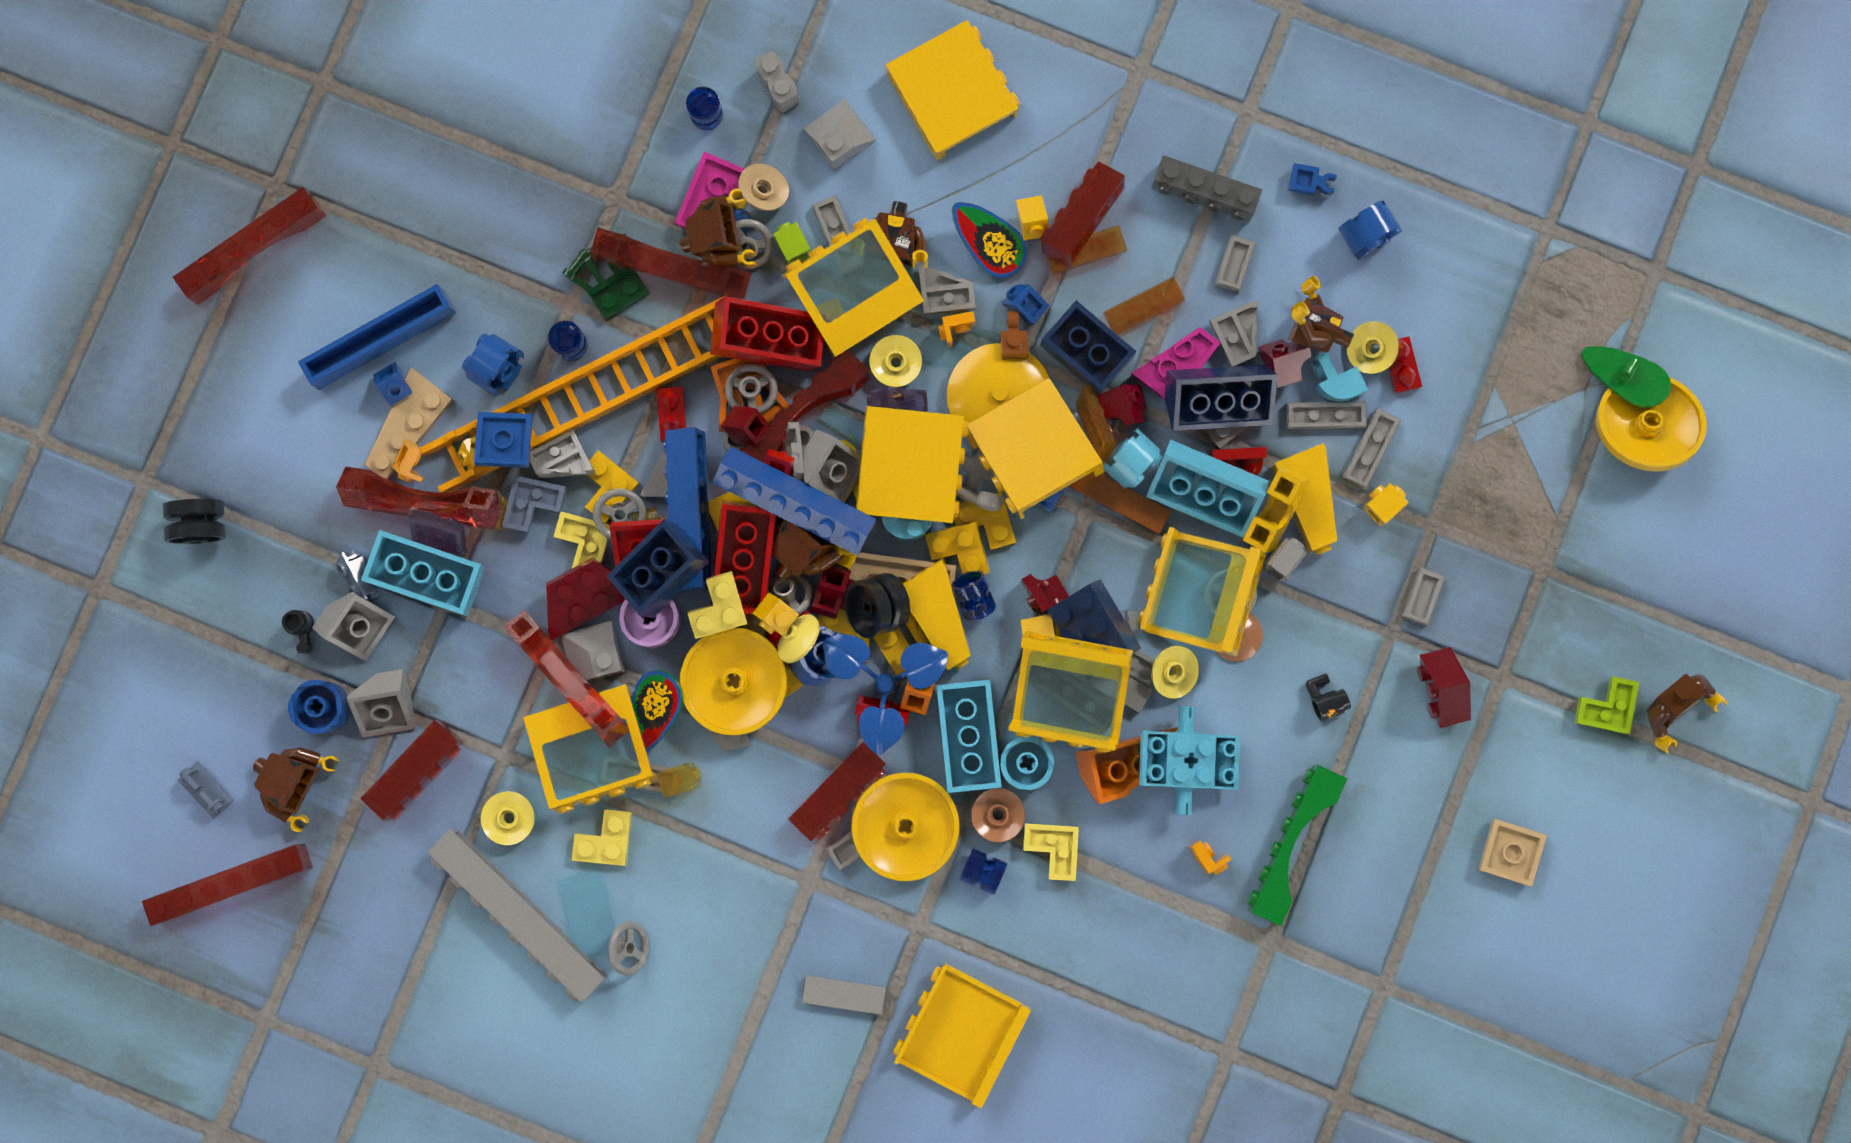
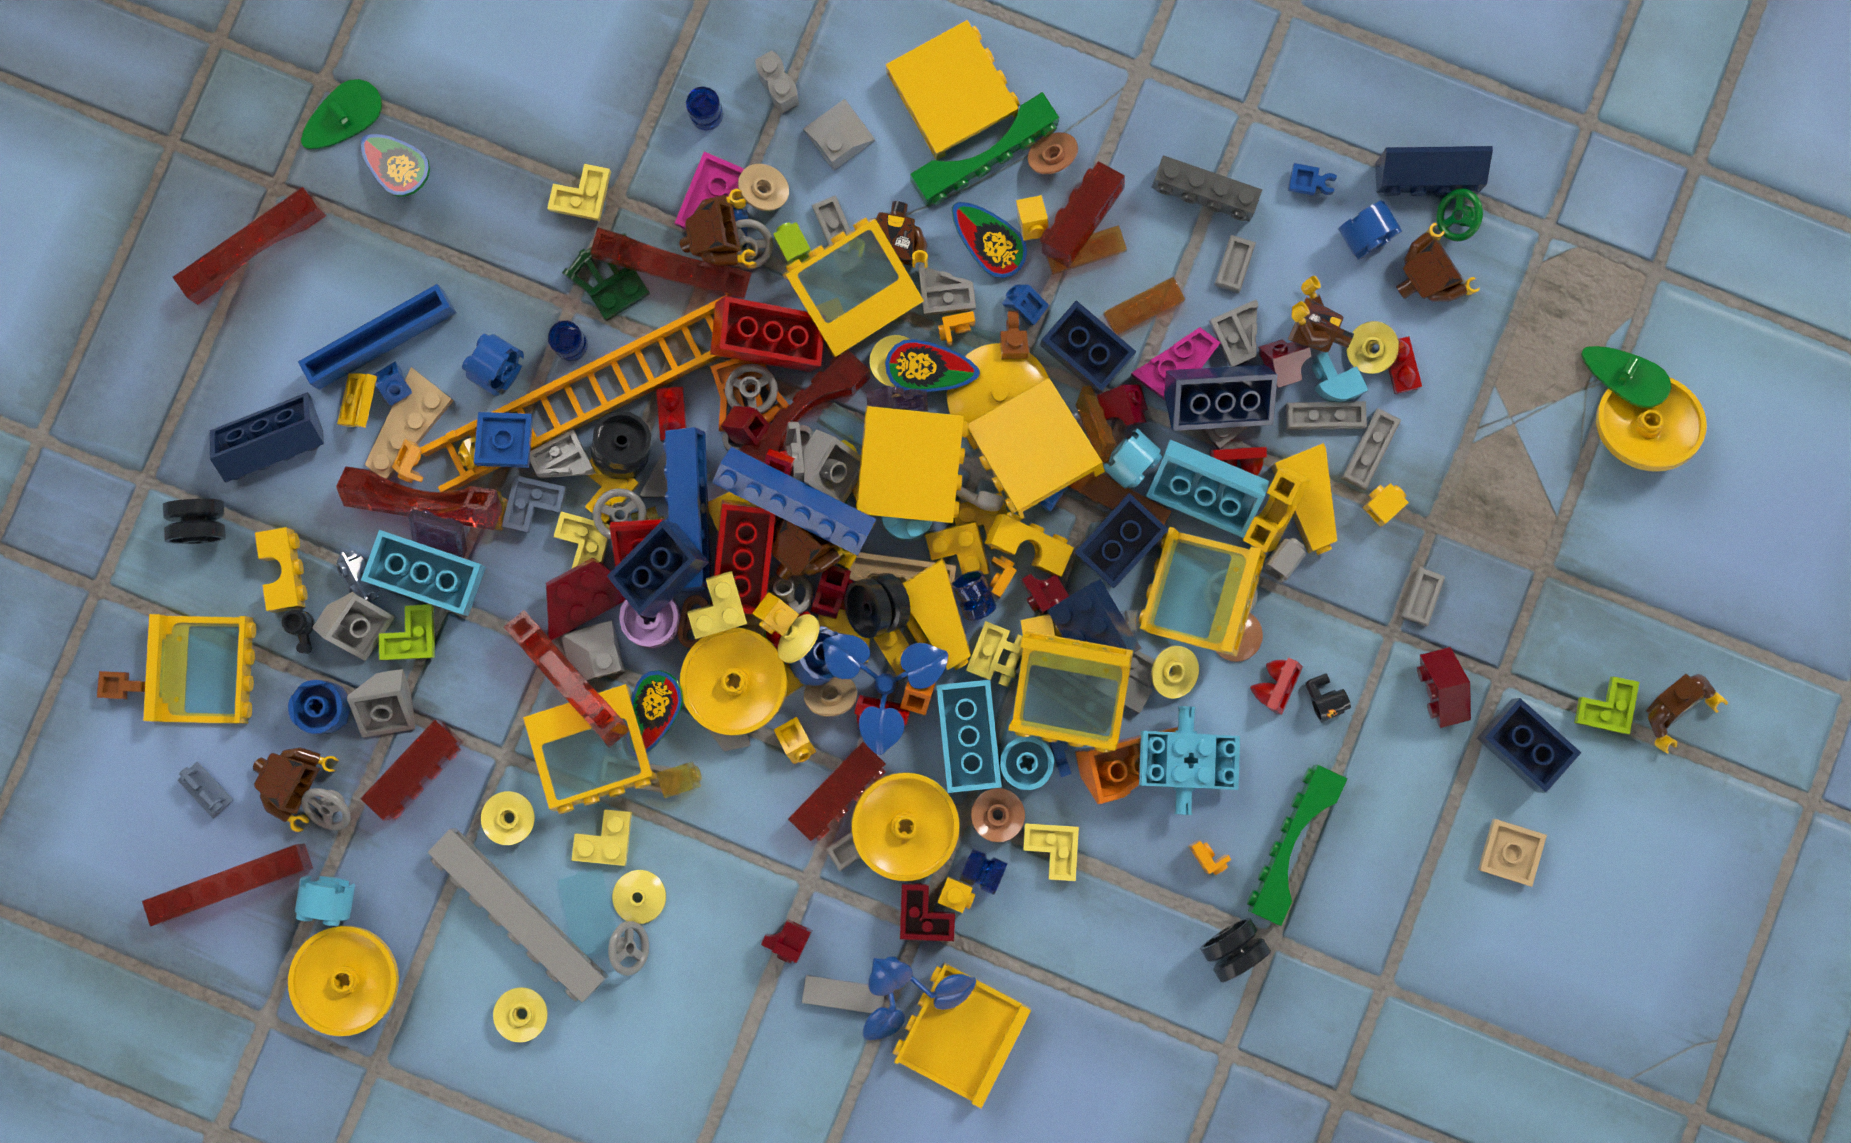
none -> dark orange plate [97,671,145,699]
none -> panel [143,614,256,724]
none -> dark blue slope [210,392,324,483]
none -> yellow arch [255,527,308,613]
none -> yellow dish [288,926,399,1036]
none -> medium azure brick [295,876,355,926]
none -> green shield [301,79,382,149]
none -> light grey piece [301,788,351,830]
none -> yellow plate [337,373,377,428]
none -> shield [361,134,430,197]
none -> lime plate [379,604,435,661]
none -> light yellow dish [493,987,548,1042]
none -> light yellow plate [547,164,611,221]
none -> black wheel [591,411,652,479]
none -> light yellow dish [612,870,666,924]
none -> dark orange plate [678,595,709,648]
none -> dark red brick [761,919,813,964]
none -> yellow bracket [774,717,816,764]
none -> tan dish [804,677,857,716]
none -> blue plant [863,956,976,1040]
none -> shield [885,339,980,392]
none -> dark red brick [900,883,955,942]
none -> green arch [910,92,1059,206]
none -> yellow brick [937,876,976,913]
none -> light yellow plate [966,621,1023,687]
none -> yellow arch [984,512,1074,577]
none -> light orange bracket [989,556,1017,599]
none -> nougat dish [1028,132,1078,174]
none -> blue plate [1049,740,1072,778]
none -> dark blue brick [1074,493,1169,588]
none -> black wheel [1200,918,1271,982]
none -> red tile [1250,658,1303,715]
none -> dark blue slope [1375,146,1493,196]
none -> reddish brown torso [1396,223,1480,302]
none -> green piece [1436,189,1483,242]
none -> dark blue brick [1477,698,1582,793]

